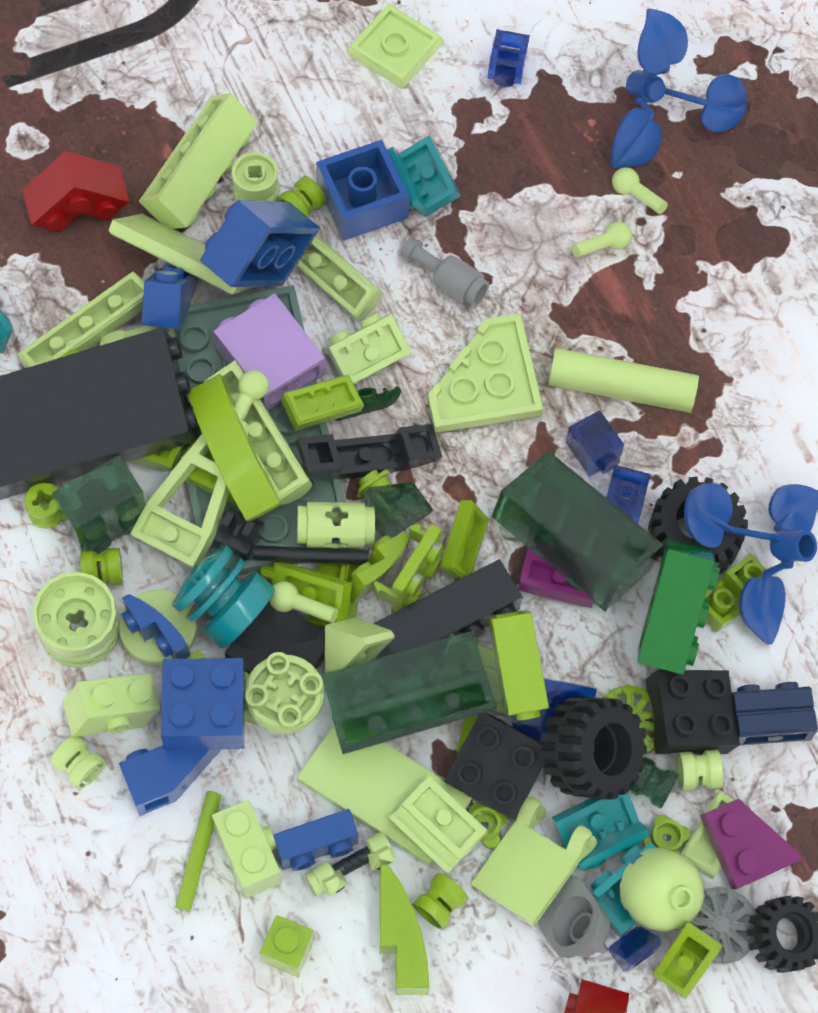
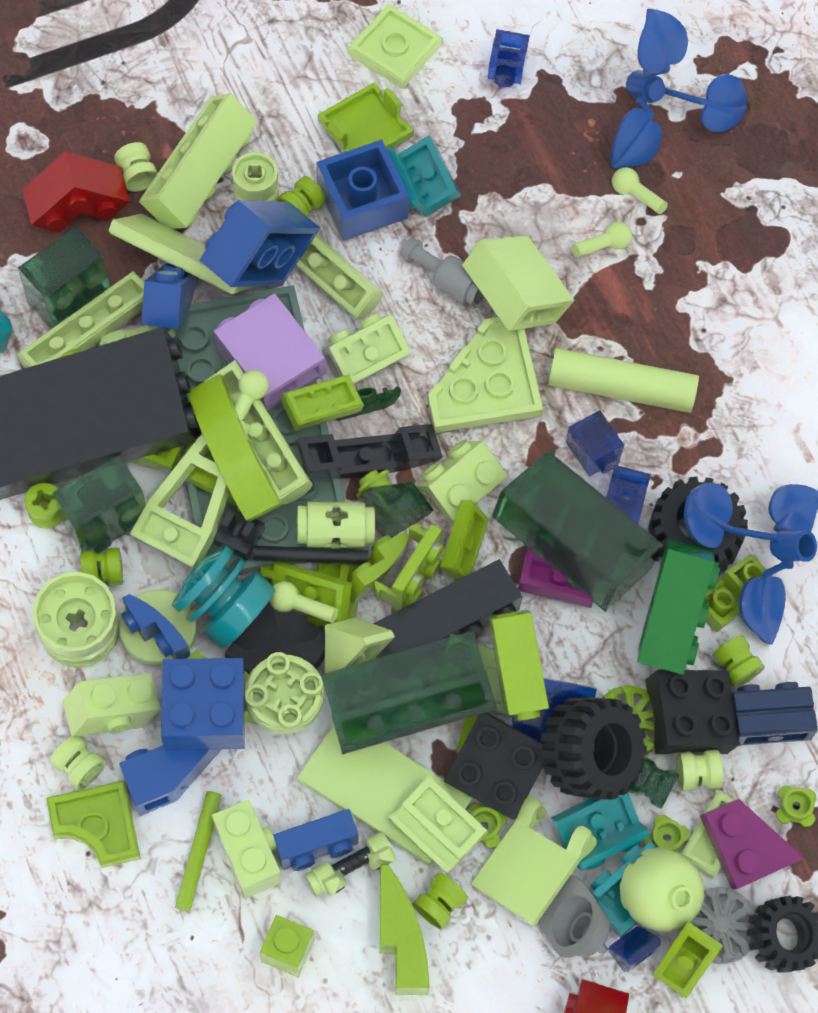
none -> clear green brick [18,227,110,329]
none -> lime tile [46,780,141,868]
none -> yellowish green wheel [114,142,158,192]
none -> lime piece [318,82,414,152]
none -> yellowish green bracket [416,439,508,522]
none -> yellowish green brick [462,236,575,331]
none -> lime wheel [712,635,765,688]
none -> lime plate [776,785,817,827]

